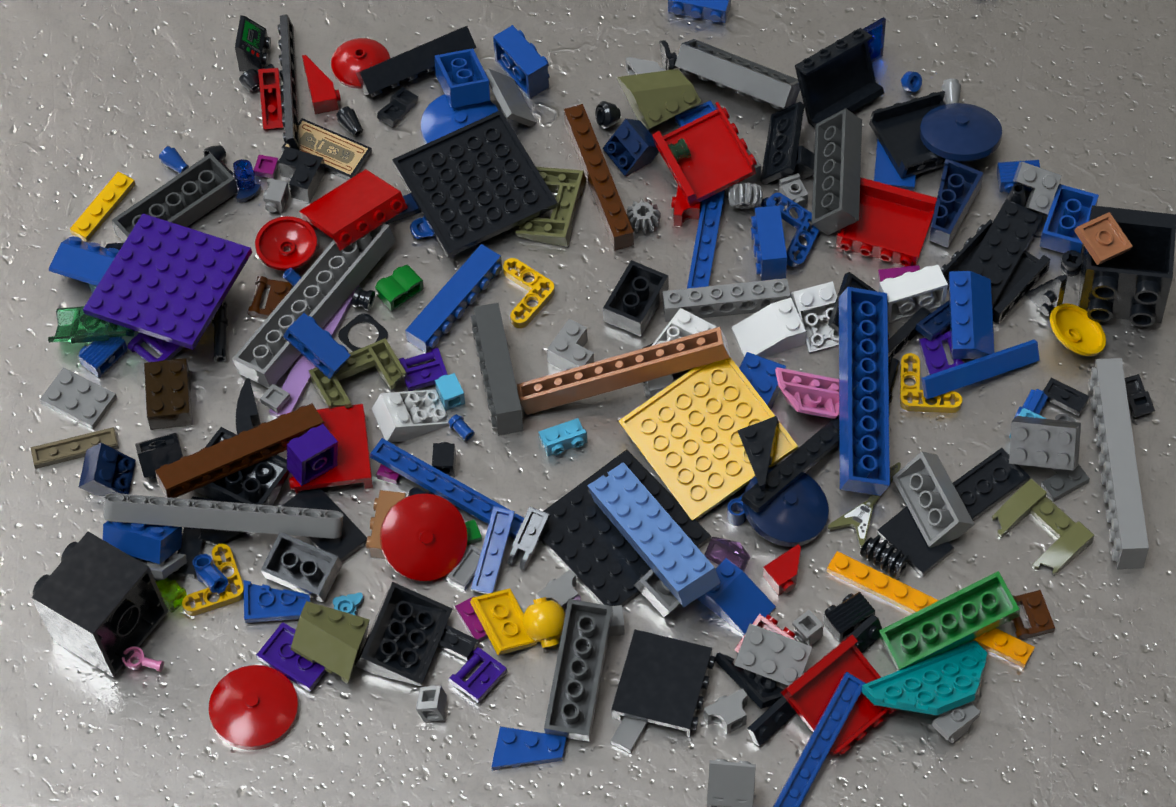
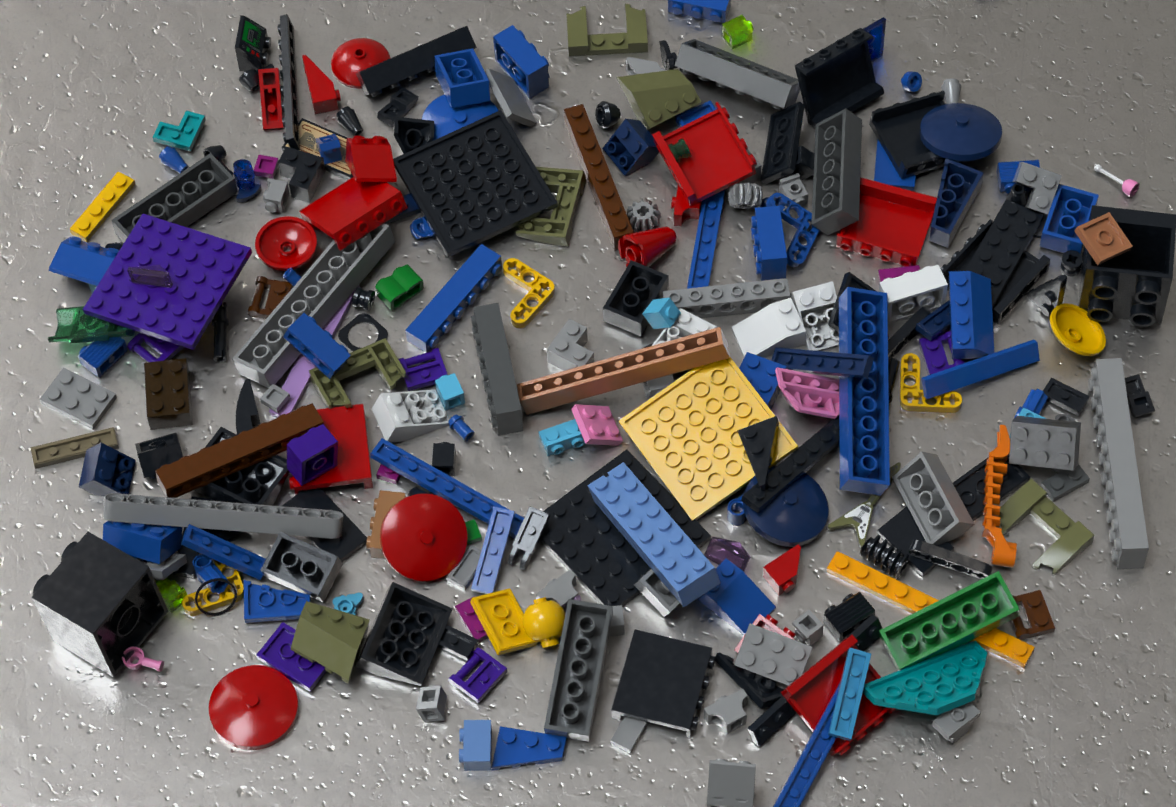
none -> clear purple slope [127,265,173,288]
none -> teal plate [152,111,206,152]
none -> blue plate [181,524,266,580]
none -> black piece [195,578,237,616]
none -> blue slope [315,134,342,164]
none -> red slope [345,136,397,182]
none -> black slope [394,116,434,154]
none -> medium blue brick [459,720,492,771]
none -> olive wedge [566,4,648,56]
none -> bright pink plate [571,404,623,446]
none -> red cone [618,226,677,267]
none -> medium azure brick [642,298,681,329]
none -> clear neon green brick [722,15,754,50]
none -> dark blue plate [771,347,874,379]
none -> dark azure plate [828,648,871,741]
none -> black beam [909,540,993,579]
none -> orange piece [982,425,1017,568]
none -> hinge [1094,164,1140,197]

